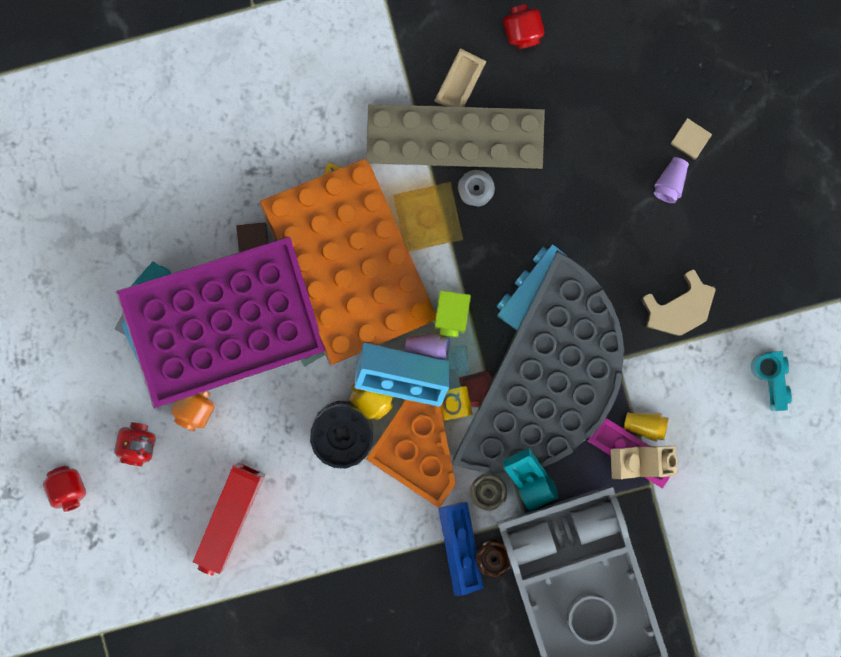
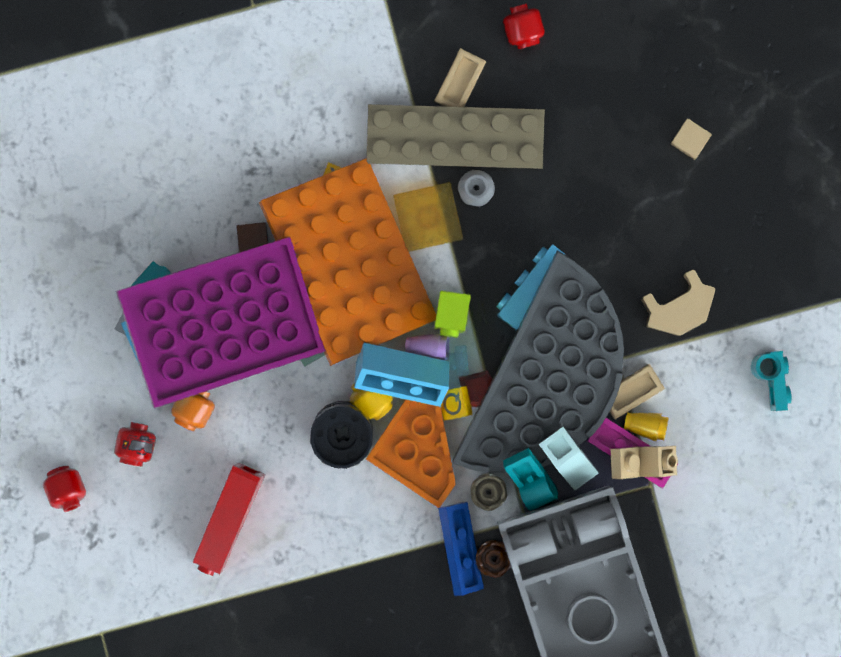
lavender cone [654,157,689,203] -> none
none -> light aqua slope [539,426,599,490]
none -> tan tile [610,364,665,420]

